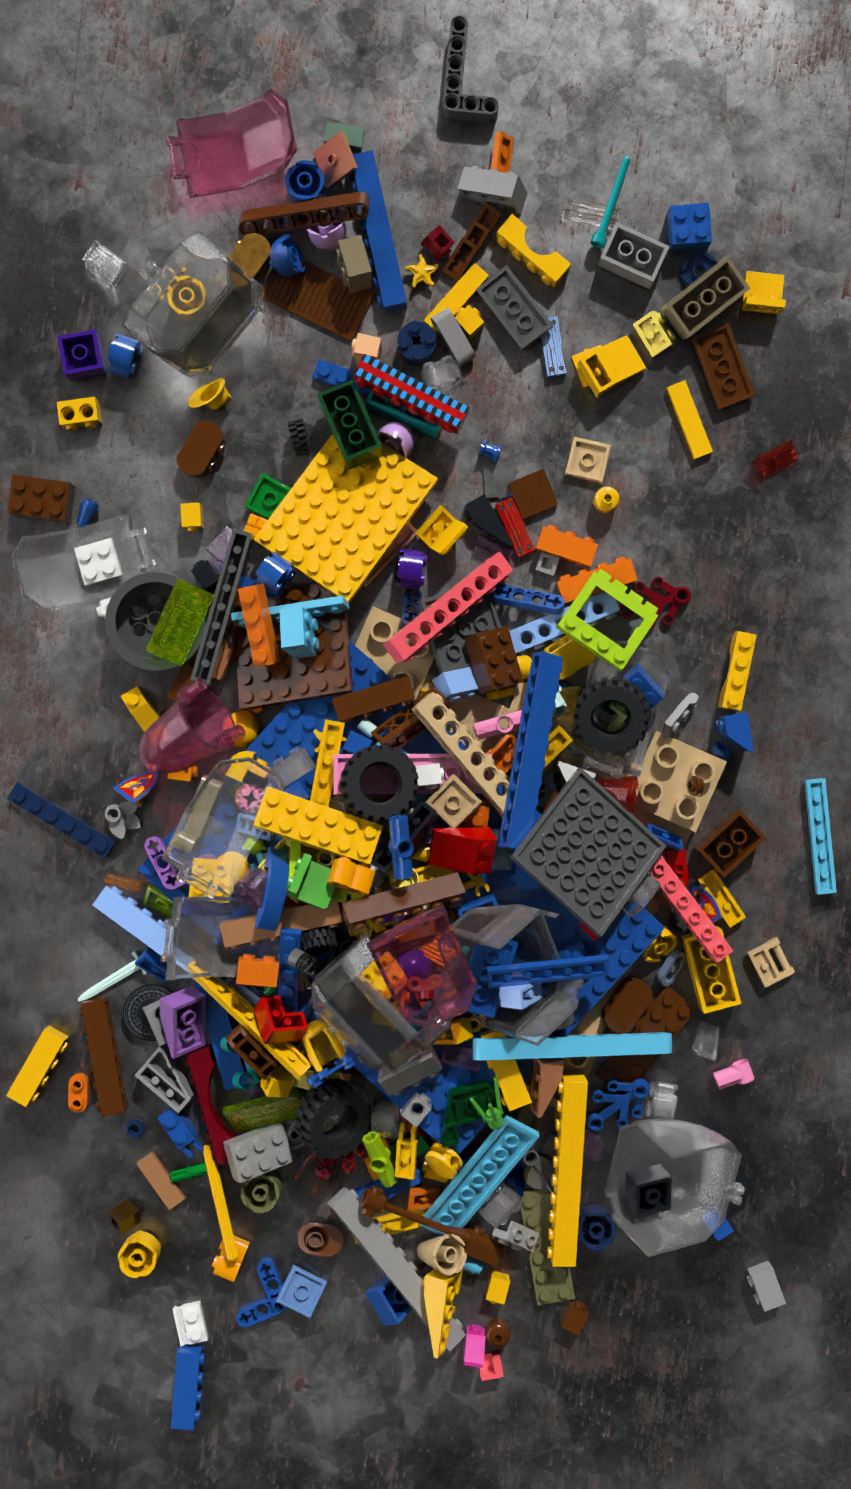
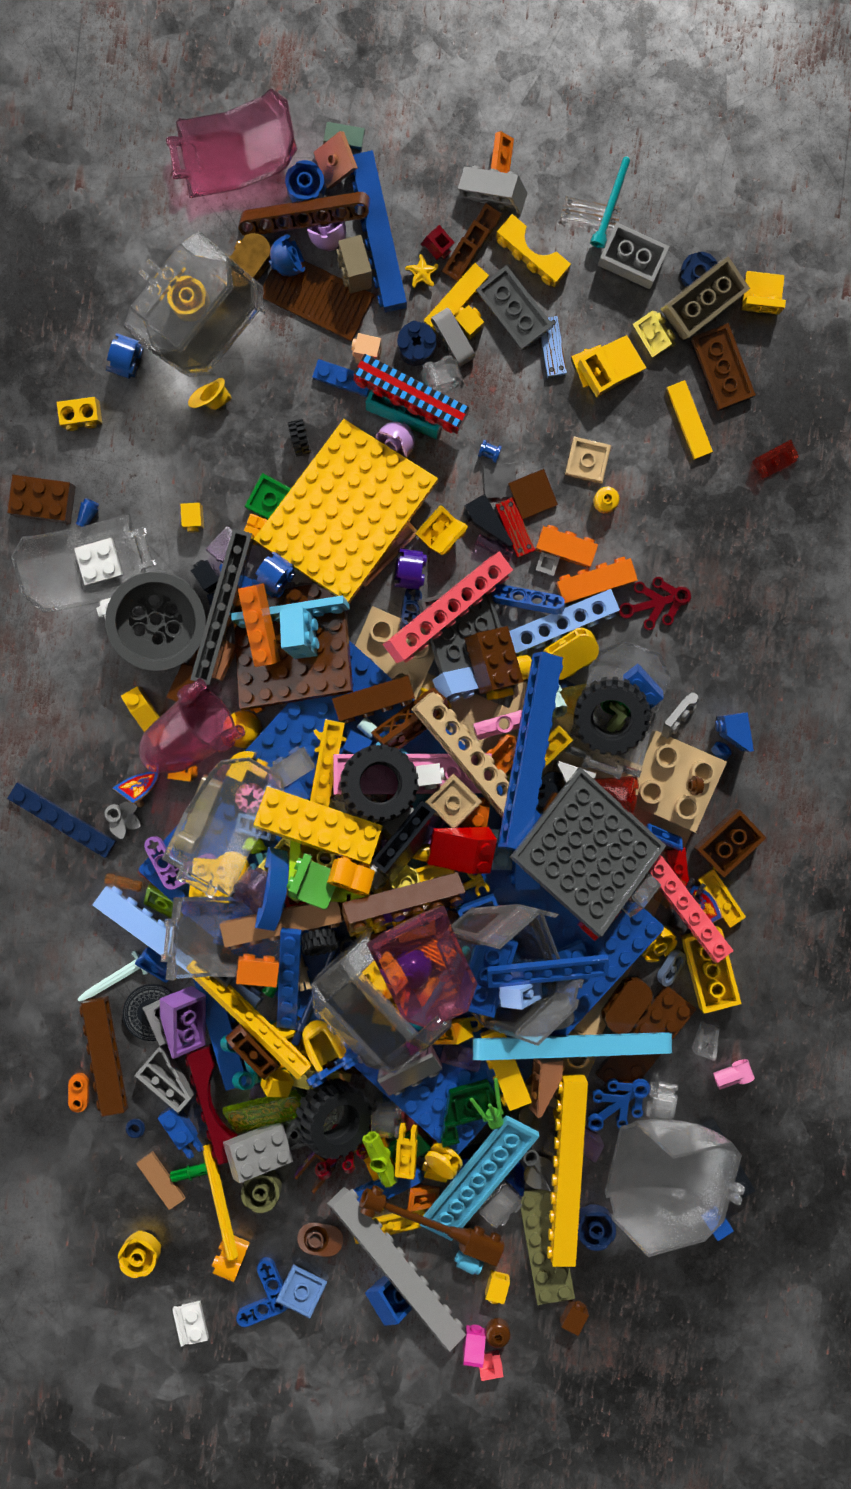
yellow brick [6,1025,69,1107] -> none
dark purple brick [57,329,108,381] -> none
clear brick [82,240,130,287] -> none
dark brown panel [109,1199,140,1236] -> none
clear neon green tile [145,578,214,666] -> none
blue brick [171,1344,205,1430] -> none
reddish brown brick [177,420,226,479] -> none
red brick [254,995,309,1044] -> none
dark grey beam [287,948,324,979] -> none
dark green brick [317,380,384,470] -> none
blue piece [388,815,414,879] -> none
light grey brick [401,1092,431,1127] -> none
dark red piece [407,974,443,1002] -> none
tan cone [417,1234,467,1276] -> none
yellow wedge [423,1269,463,1359] -> none
dark grey beam [443,15,499,123] -> none
light grey bracket [492,1221,539,1252] -> none
lime hinge [556,569,658,672] -> none
black brick [625,1164,672,1218] -> none
blue brick [666,203,712,253] -> none
yellow arch [718,631,757,711] -> none
tan plate [747,937,795,988] -> none
light grey brick [747,1261,786,1312] -> none
medium azure plate [804,778,837,895] -> none

